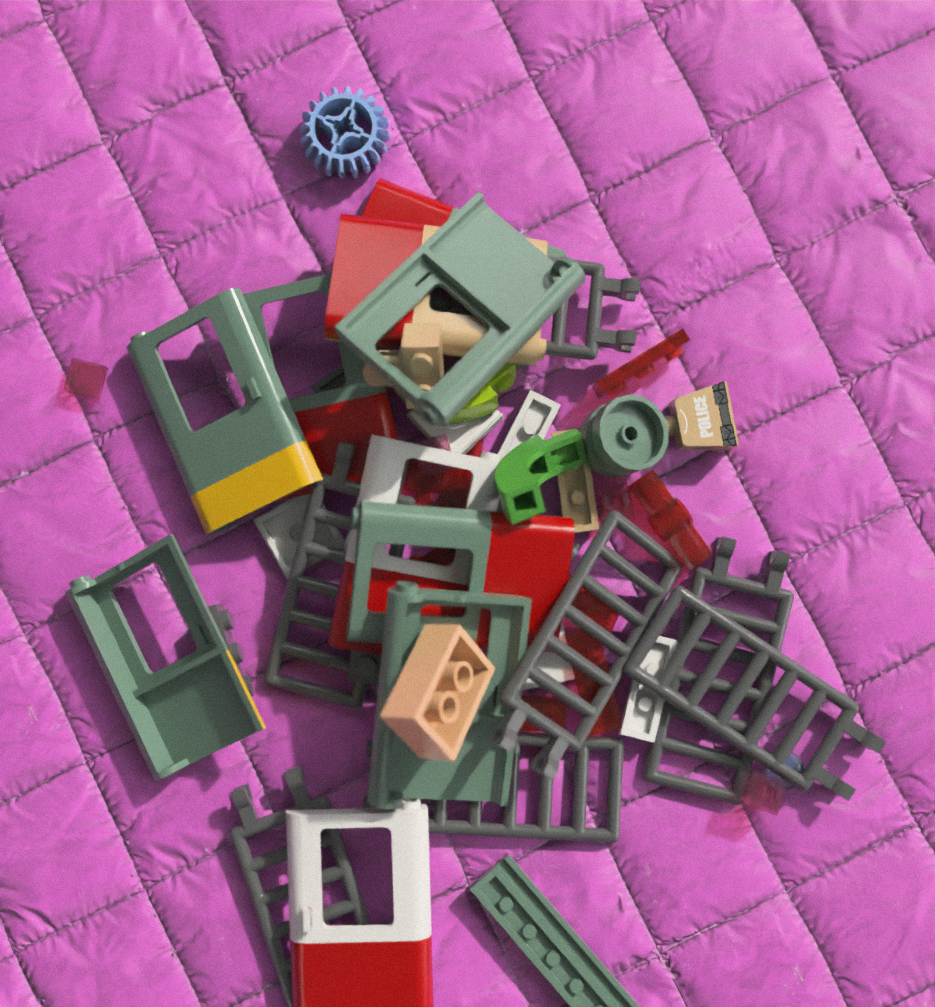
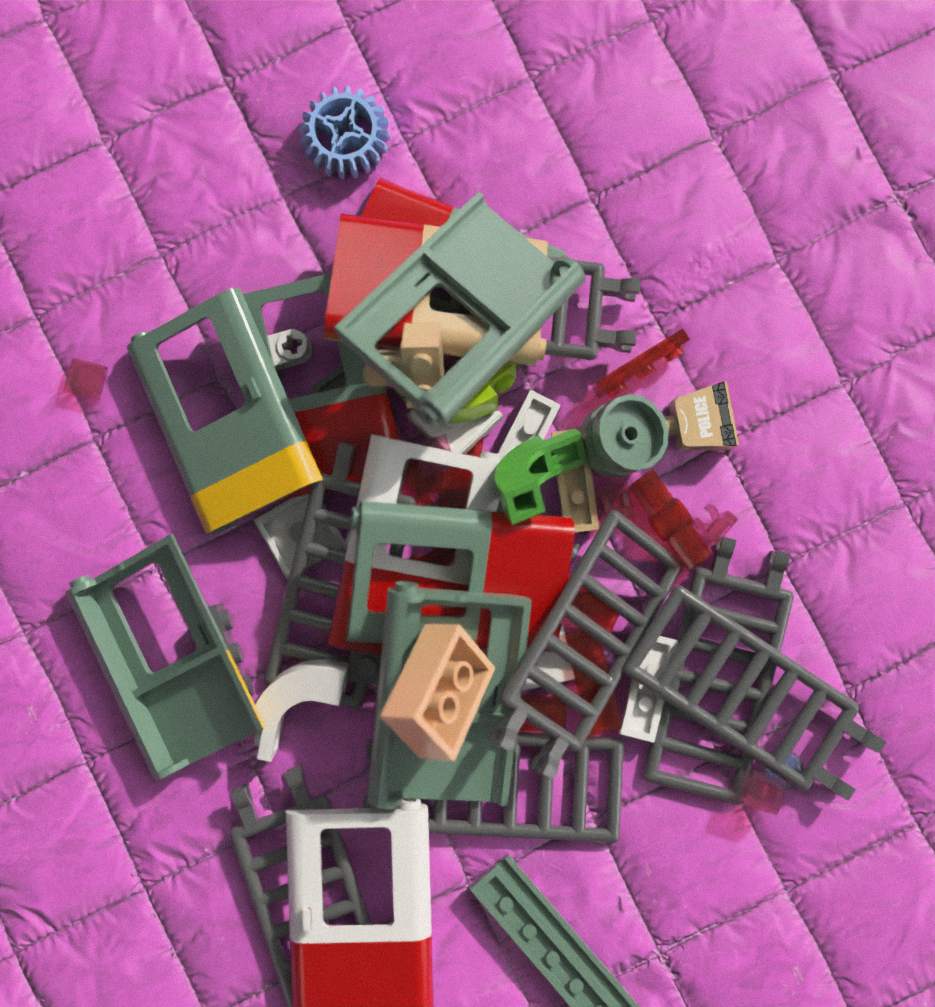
none -> white arch [254,659,349,762]
none -> white piece [268,329,313,372]
none -> clear pink tile [692,504,739,547]

